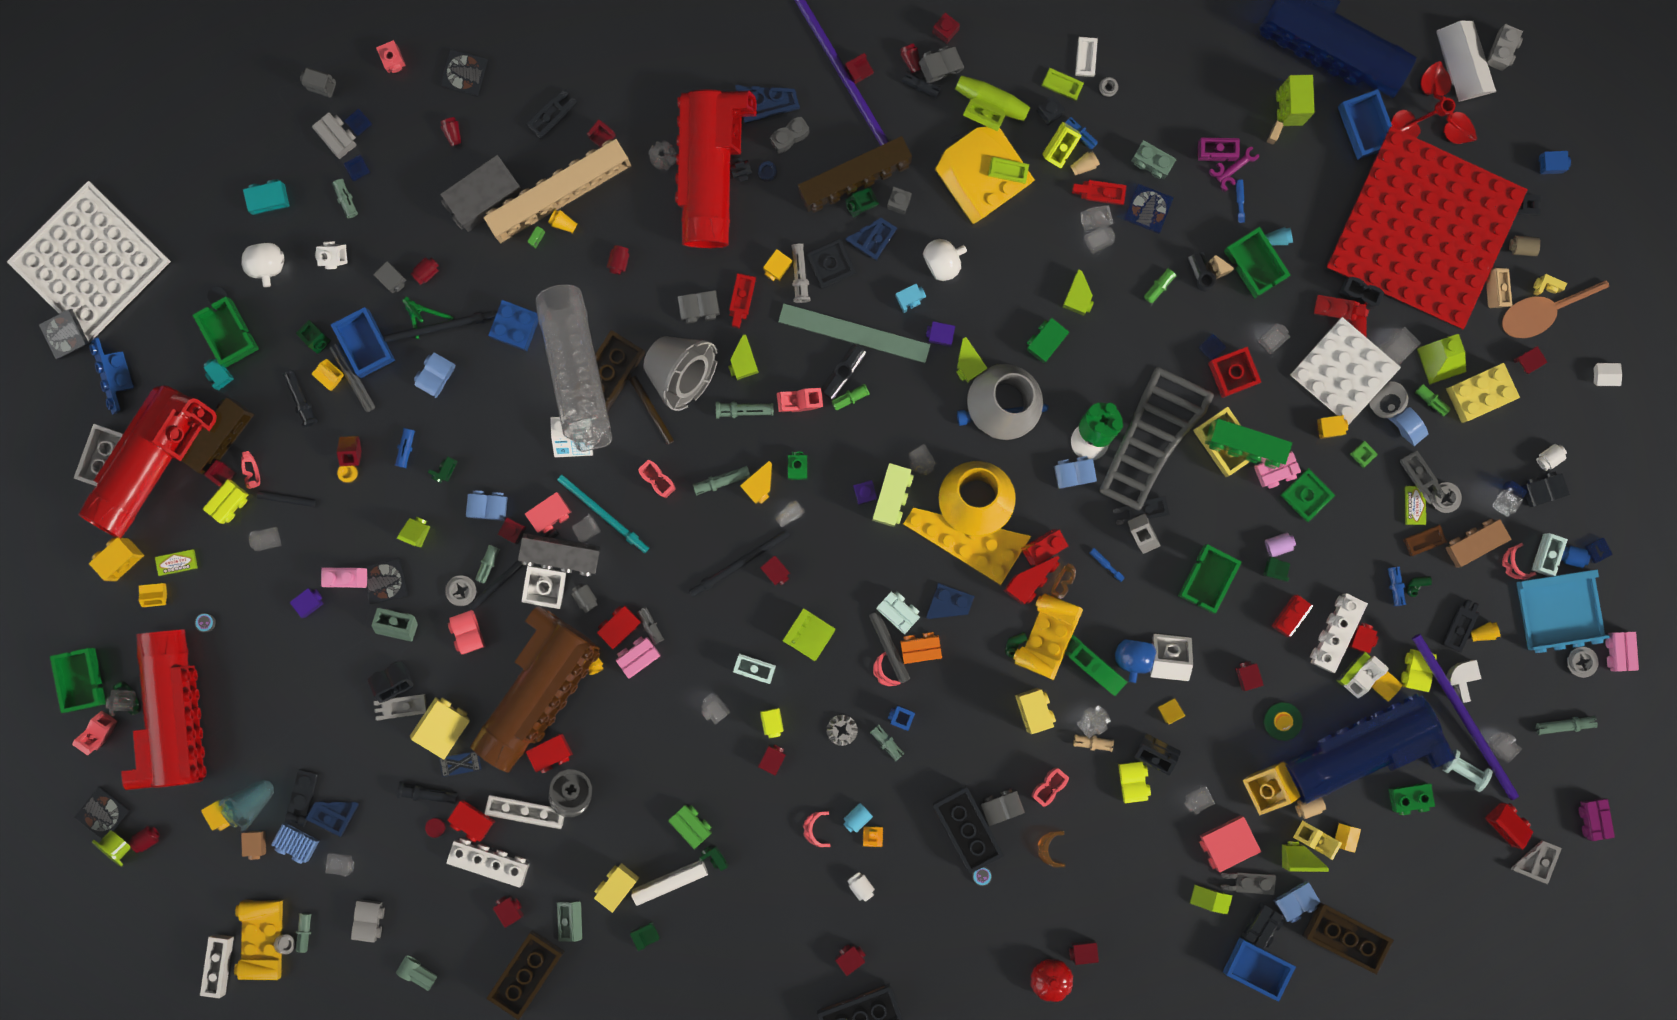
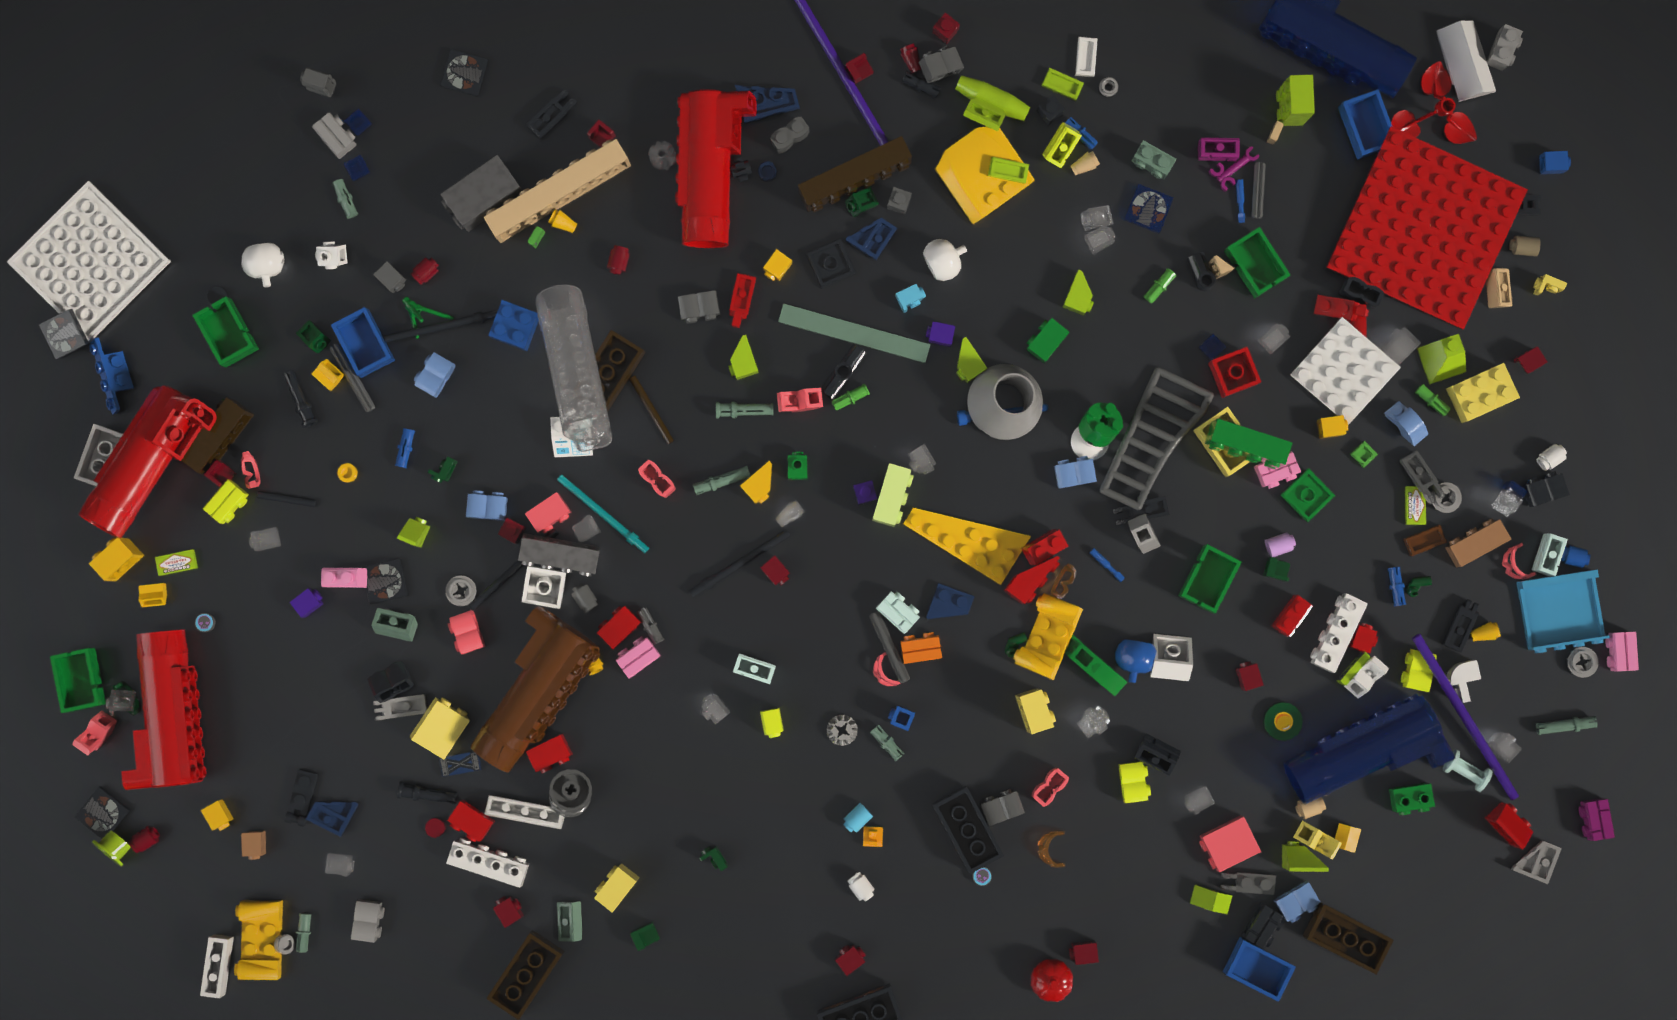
teal brick [203,359,234,390] -> none
clear light blue cone [219,780,274,831] -> none
teal brick [243,179,290,215] -> none
medium blue brick [271,823,320,864] -> none
dark red brick [337,436,362,466] -> none
coral brick [376,40,406,73] -> none
sand green piece [396,955,437,991] -> none
dark red cone [440,117,462,147] -> none
sand green axle [475,545,500,583] -> none
white brick [631,860,708,906] -> none
light grey cone [643,336,717,411] -> none
bright green brick [668,804,712,849] -> none
dark red brick [758,744,786,776] -> none
lime bracket [783,608,835,661] -> none
light grey pin [791,244,811,303] -> none
coral helmet [803,811,830,847] -> none
yellow cone [939,461,1015,536] -> none
red hinge [1072,180,1127,205] -> none
tan pin [1074,734,1114,752] -> none
yellow slope [1158,698,1185,725] -> none
yellow brick [1243,761,1301,816] -> none
medium azure cone [1265,227,1293,246] -> none
light grey tile [1369,381,1409,418] -> none
yellow piece [1372,671,1403,702] -> none
nougat piece [1502,280,1609,338] -> none
clear blue tile [1585,538,1613,564] -> none
white piece [1593,363,1622,386] -> none
none -> dark grey axle [1251,162,1266,219]

